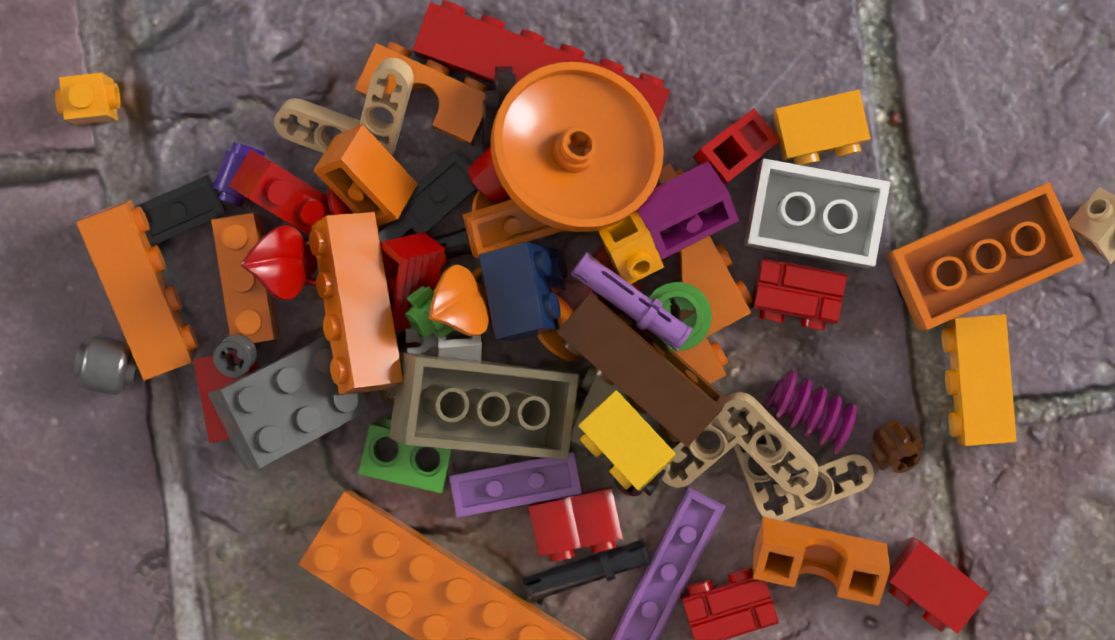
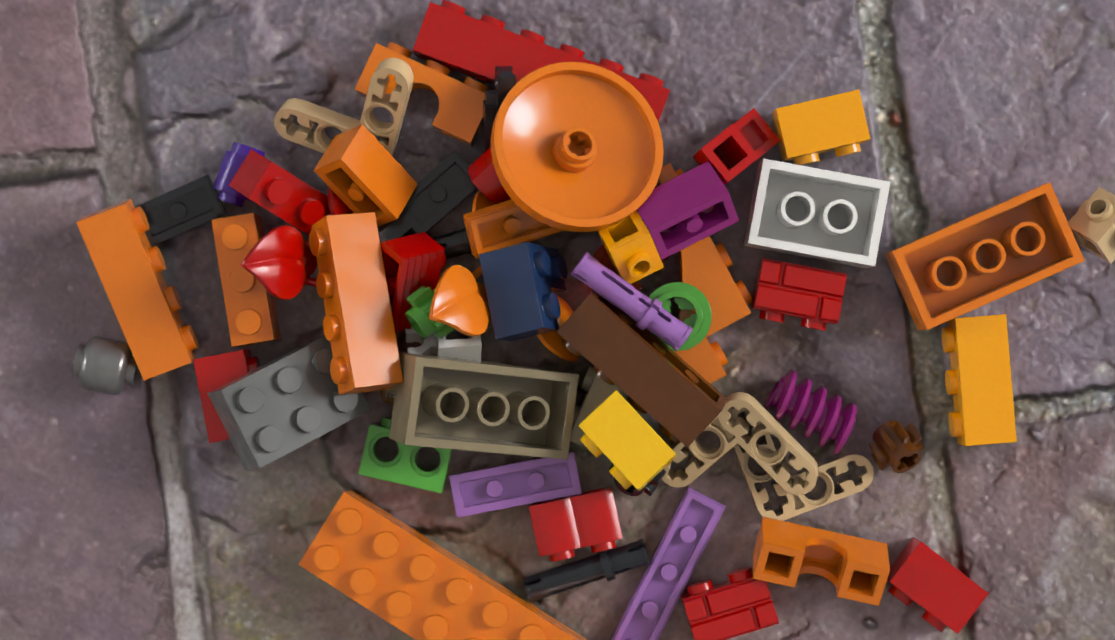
light orange brick [55,72,121,126] -> none
dark grey bush [213,334,257,378] -> none

